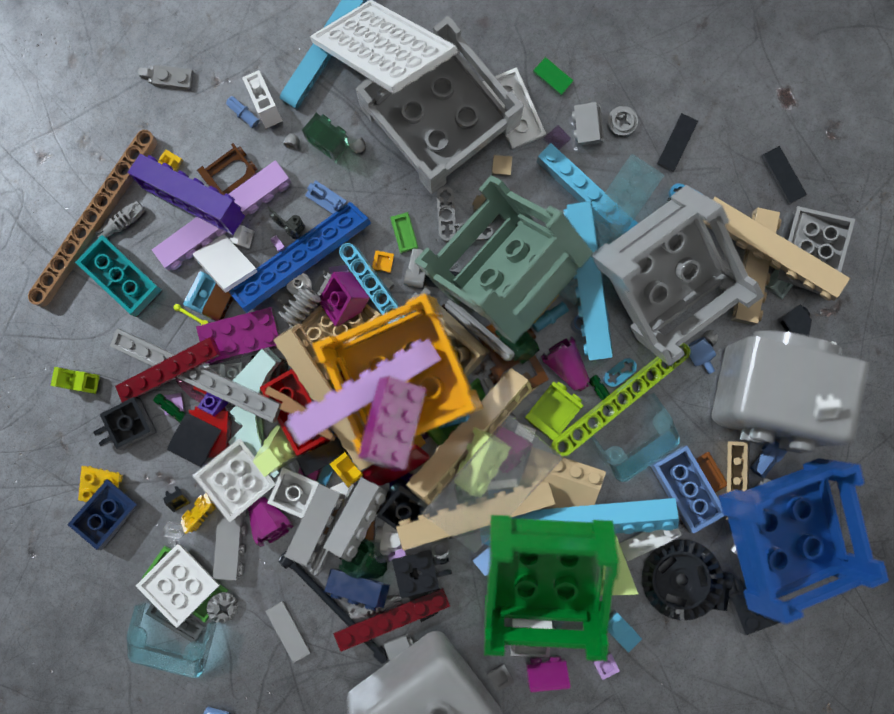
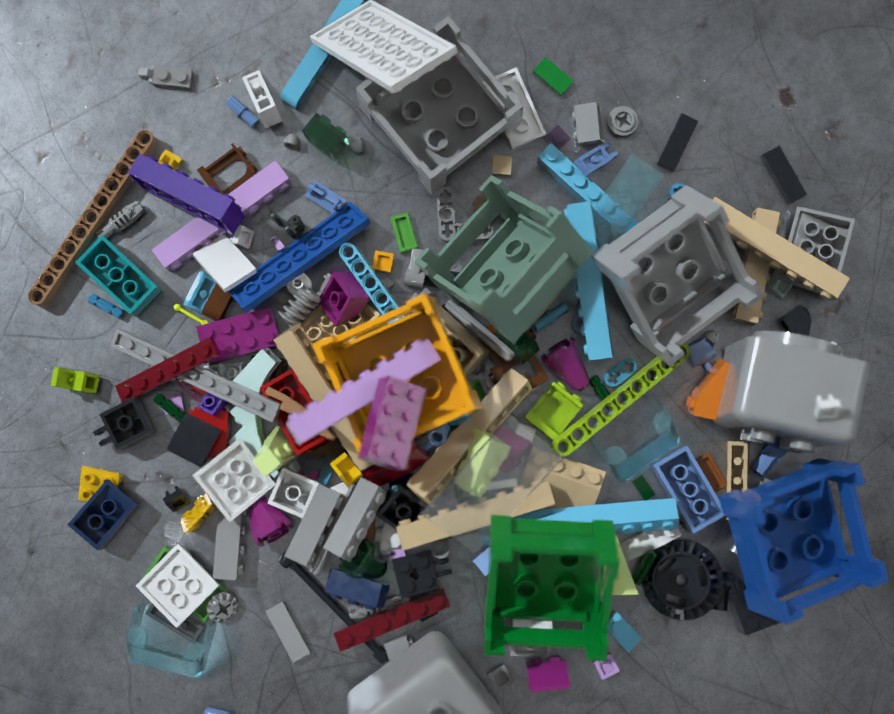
none -> dark azure axle [88,294,124,319]
none -> medium blue piece [413,423,450,453]
none -> medium blue hinge [574,142,619,177]
none -> dark green piece [631,475,656,500]
none -> dark green axle [632,550,658,585]
none -> orange slope [686,359,730,420]

